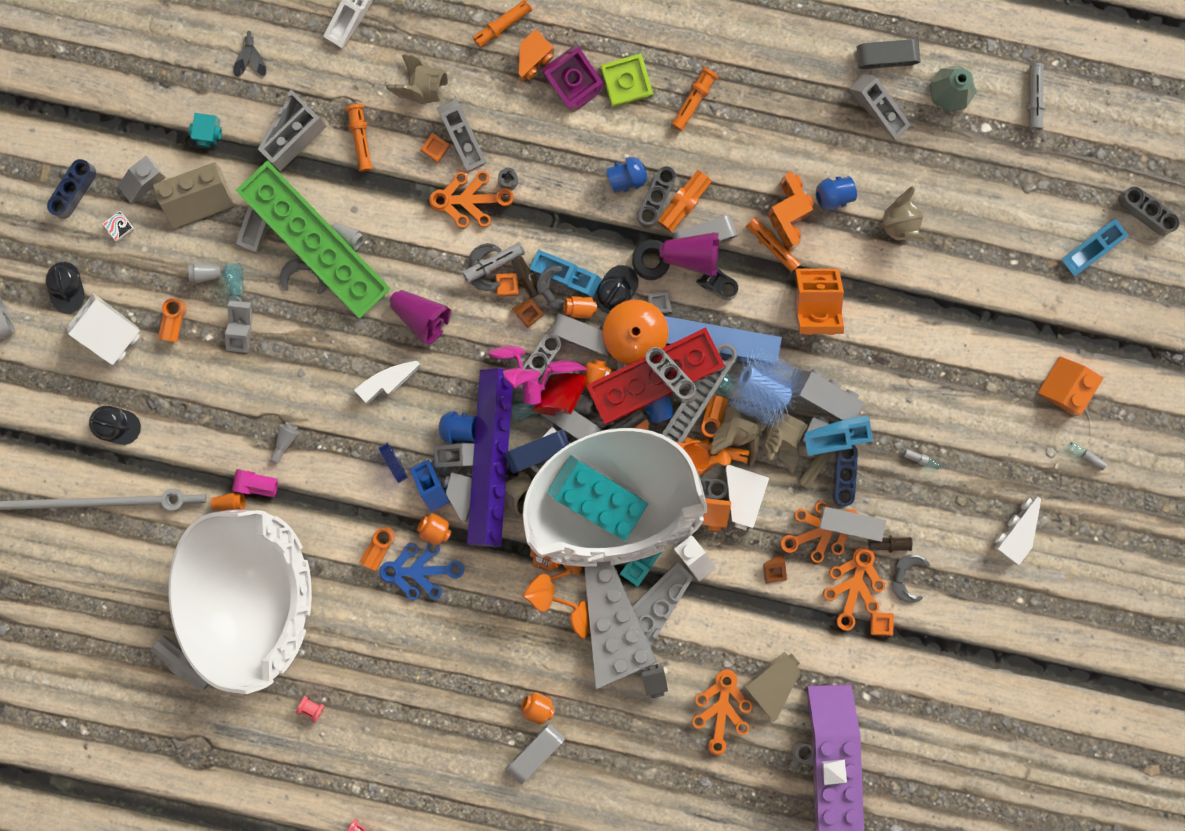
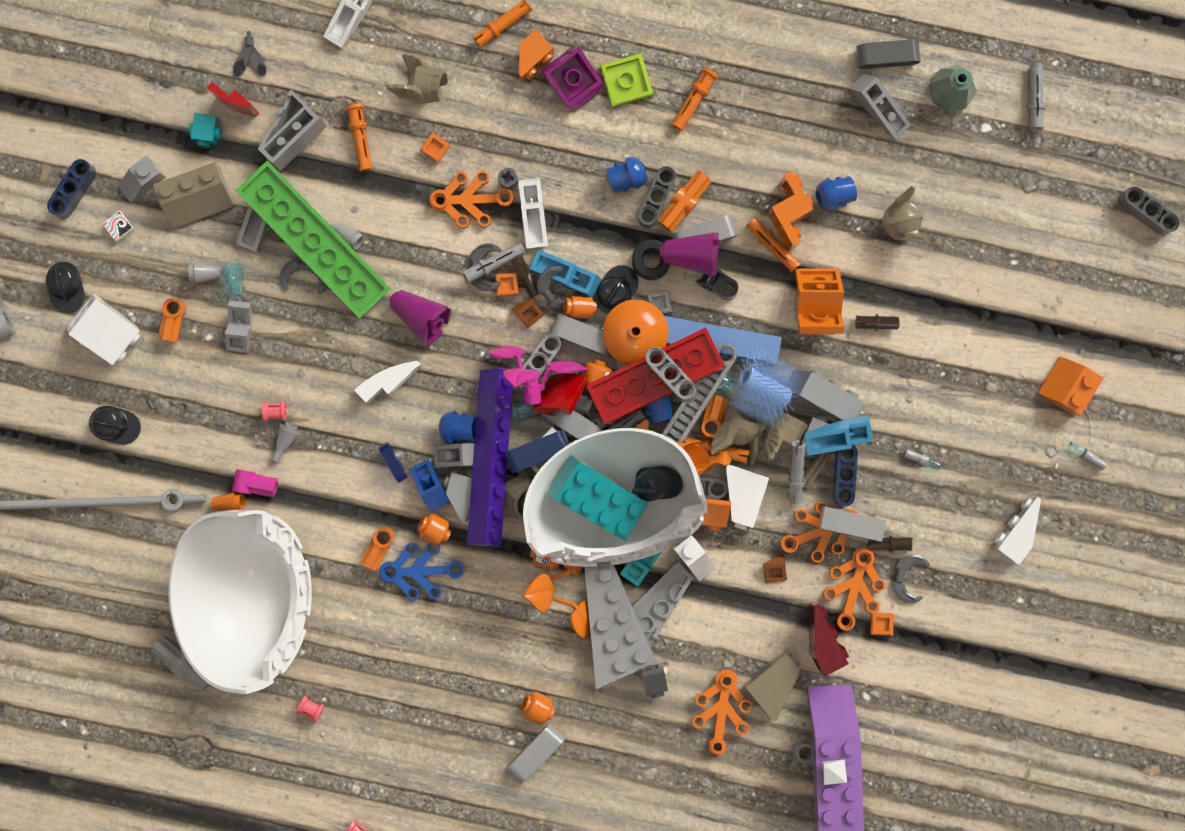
light grey slope [437,99,486,171] -> none
dark azure slope [1061,218,1129,276] -> none
none -> red slope [207,81,260,117]
none -> coral bush [262,402,287,422]
none -> white slope [518,178,548,249]
none -> black piece [632,466,683,502]
none -> light grey pin [788,440,806,504]
none -> dark red slope [809,602,849,676]
none -> dark brown axle [855,314,900,331]

